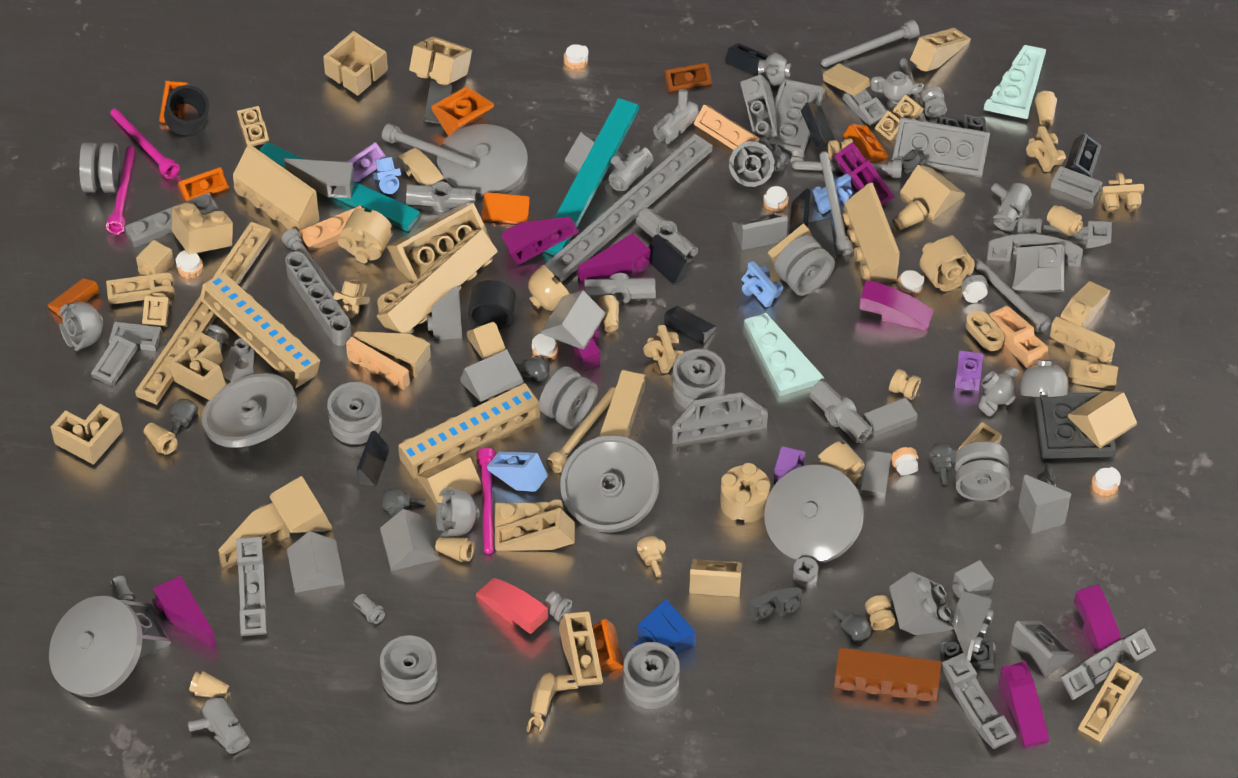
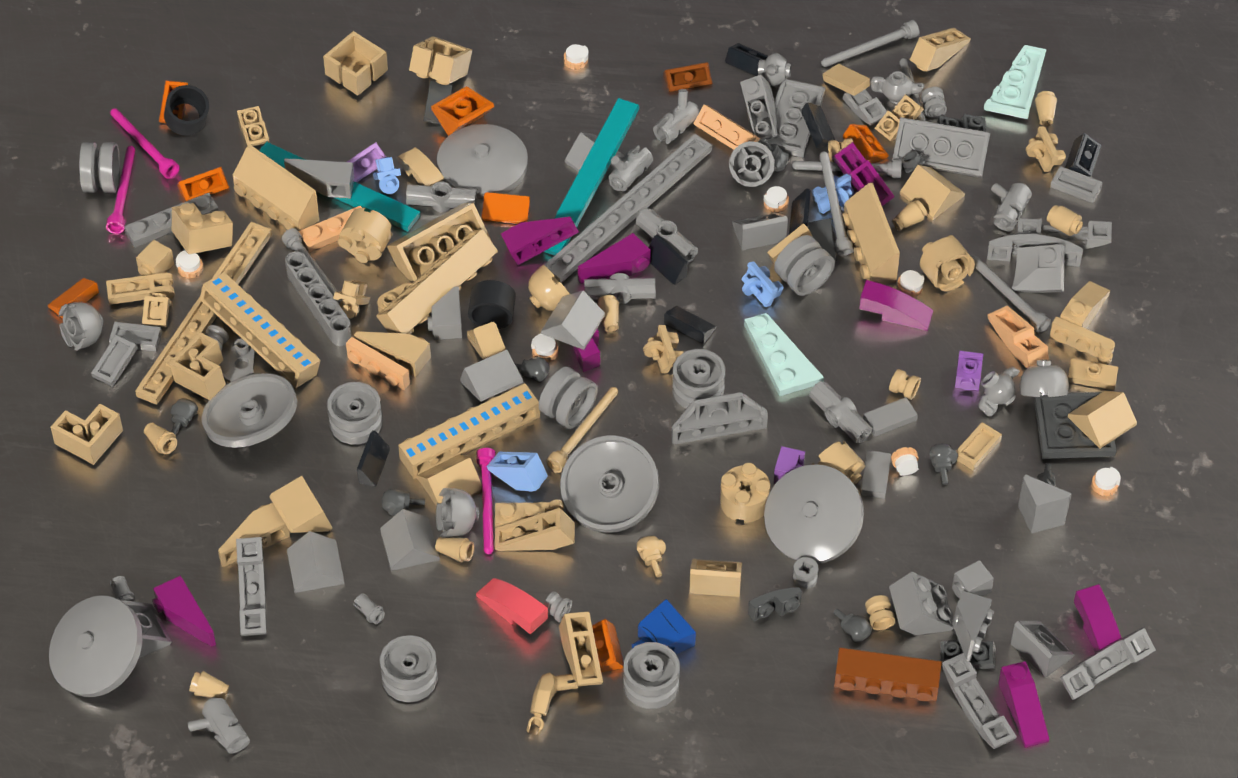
light grey piece [382,123,477,169] -> none
tan brick [599,370,645,438] -> none
light grey wheel [955,442,1010,501] -> none
white piece [961,275,988,303] -> none
tan plate [966,311,1005,351] -> none
tan slope [1078,662,1143,742] -> none
tan hips [1099,173,1144,211] -> none

